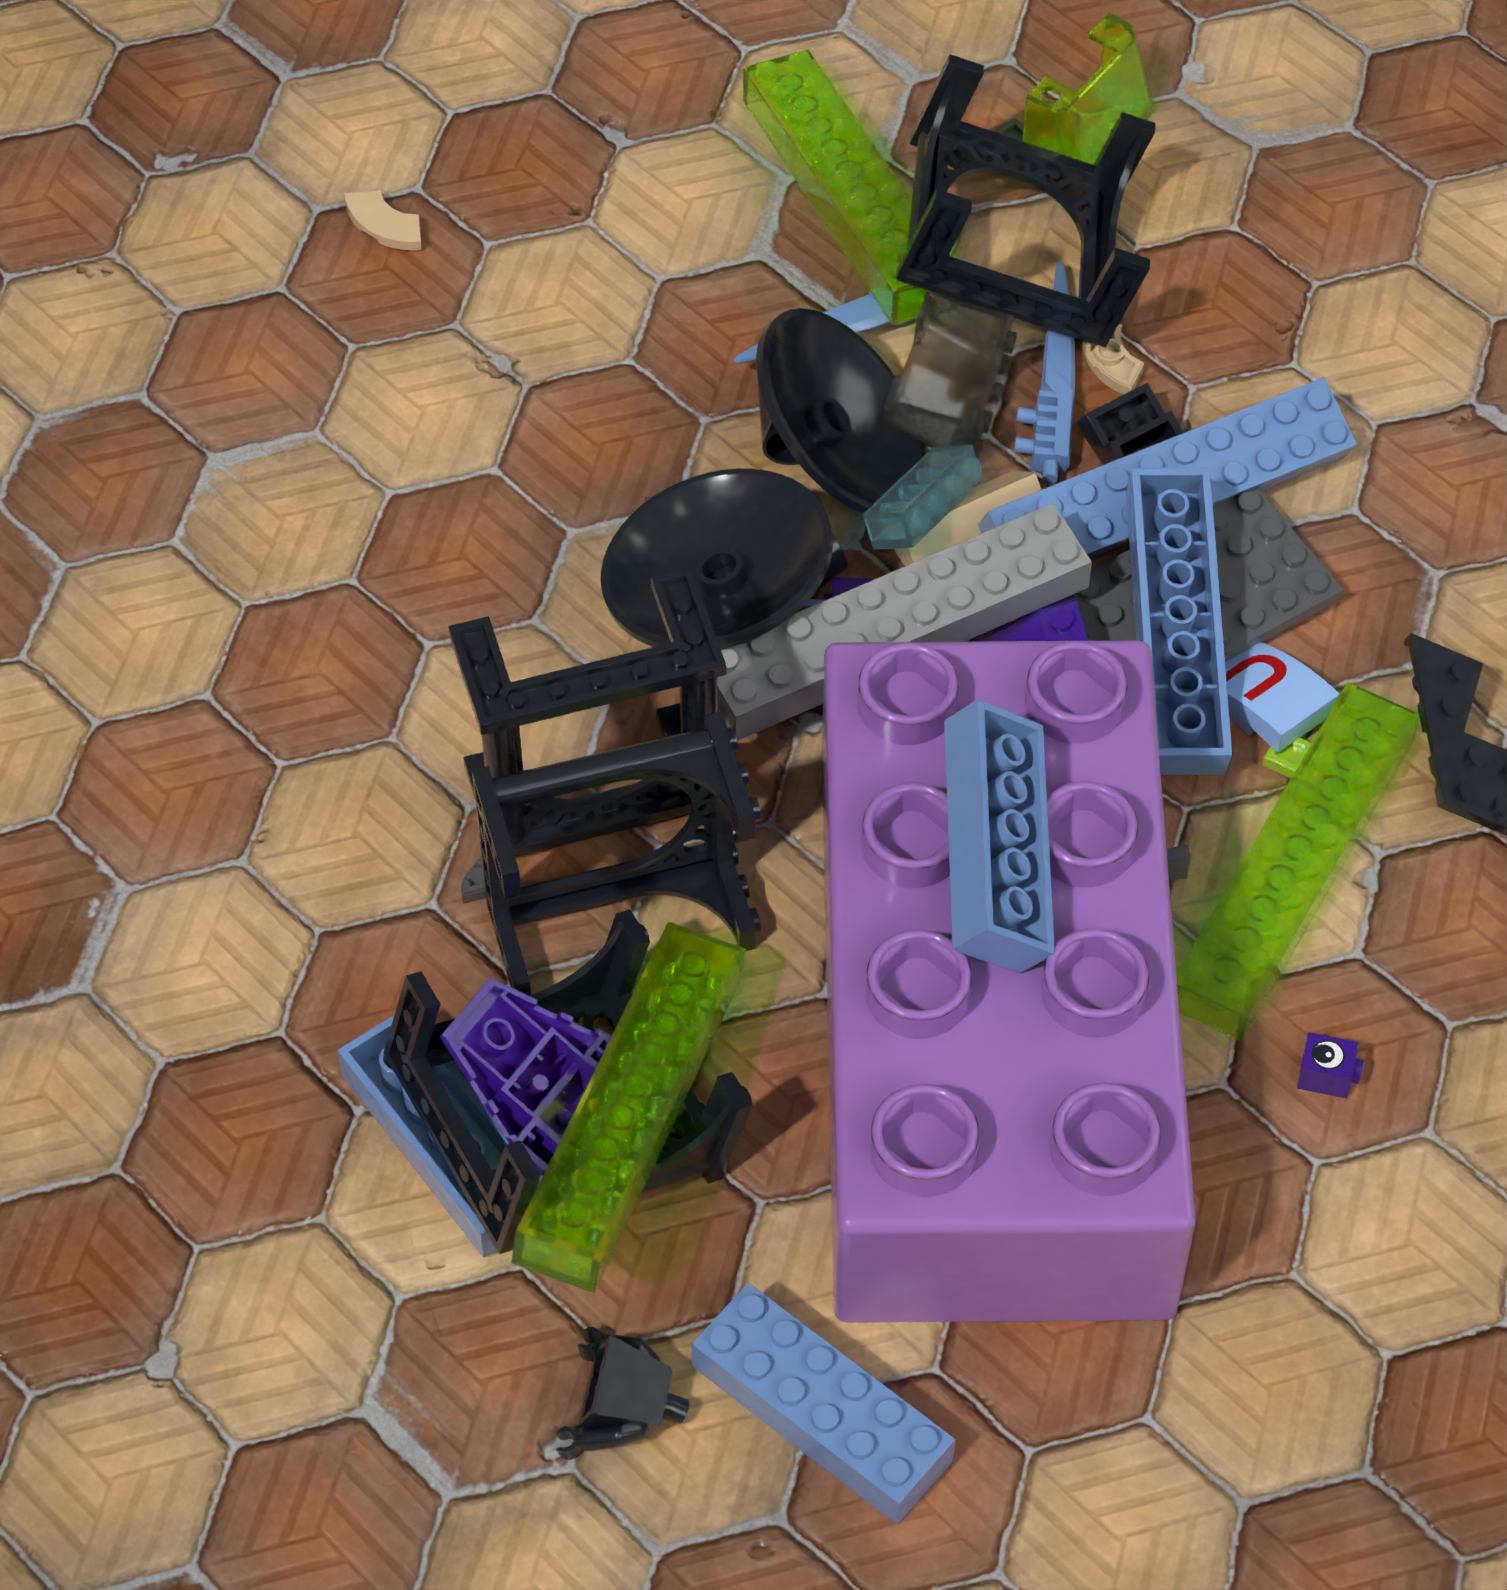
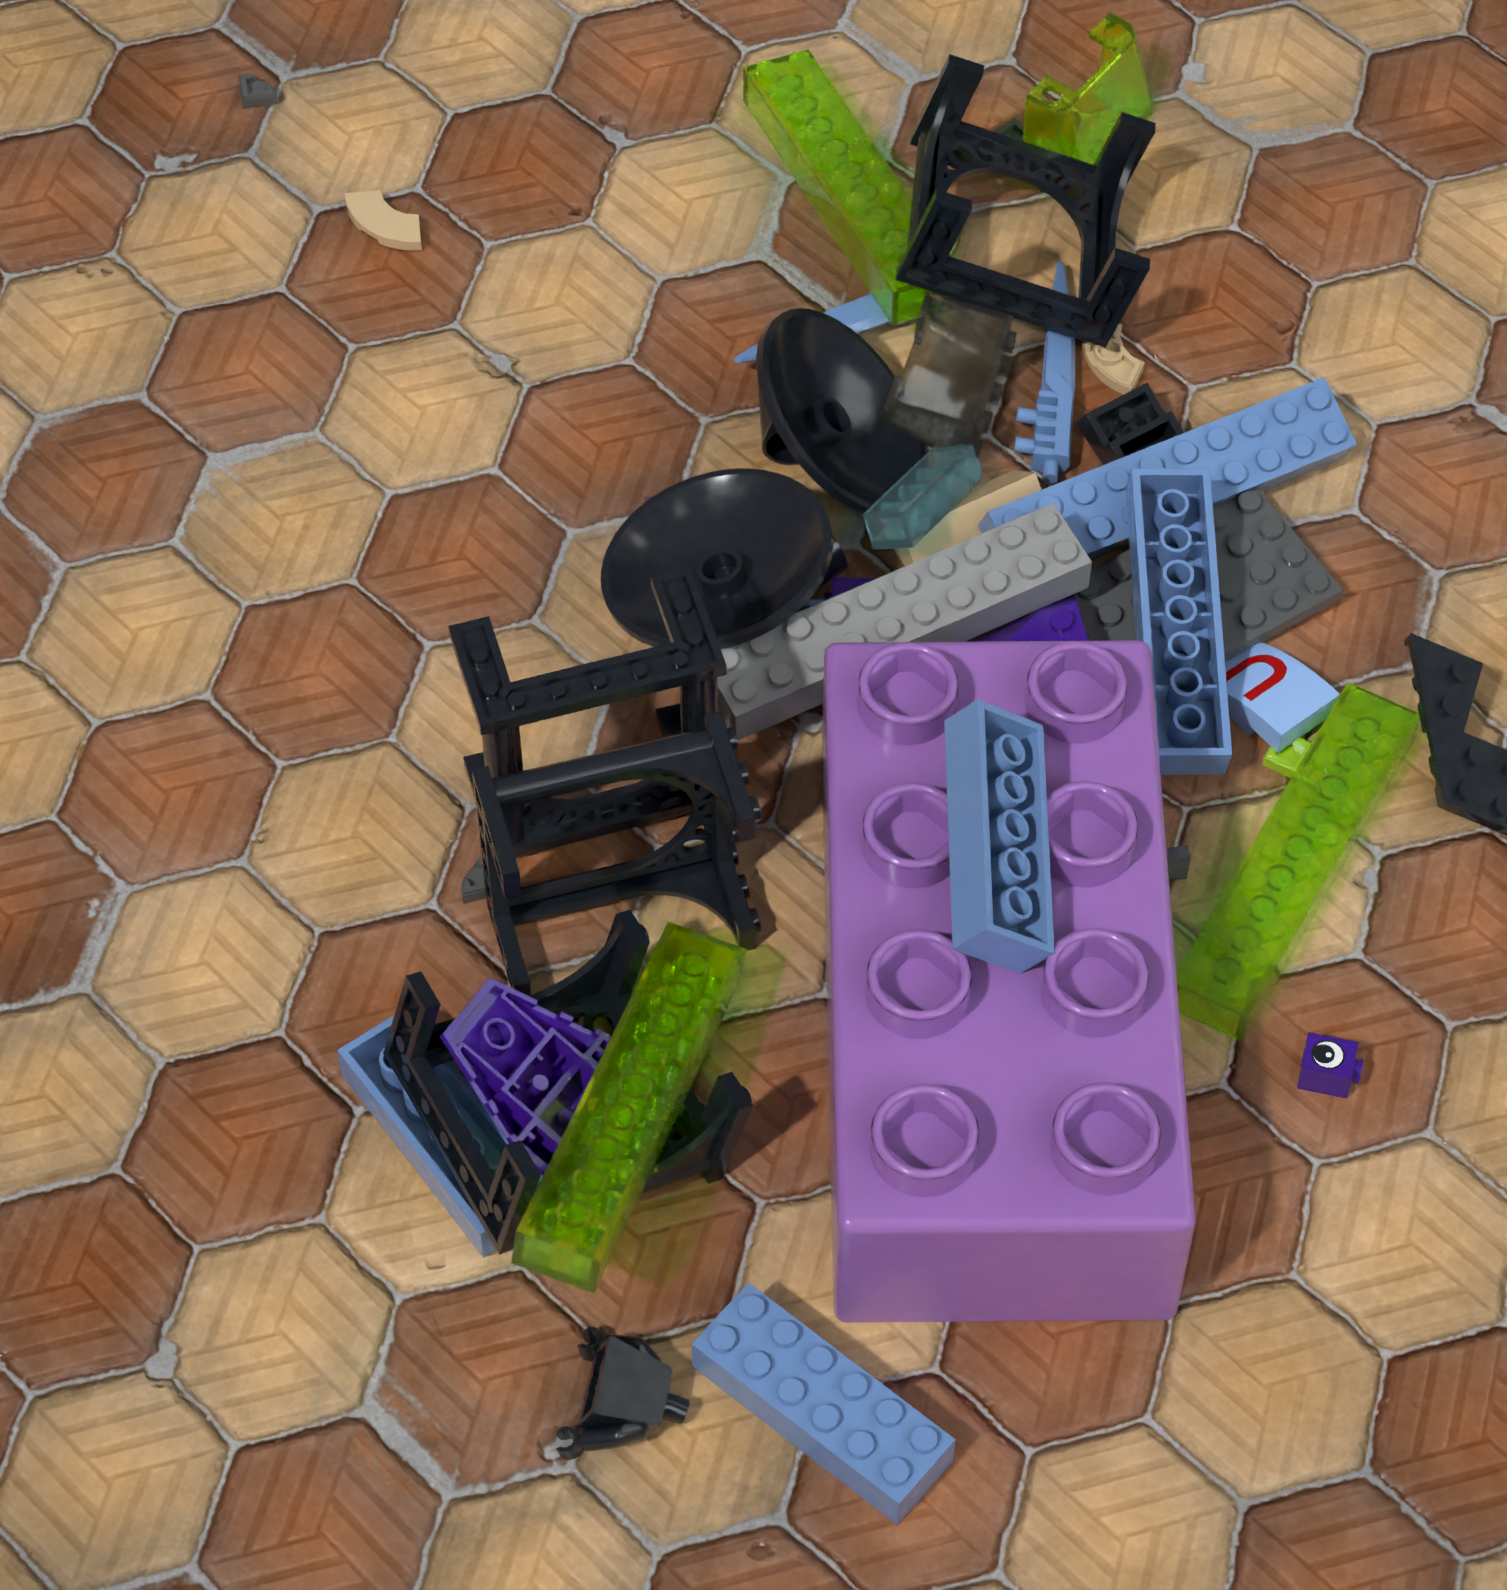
none -> dark grey tile [238,74,278,109]

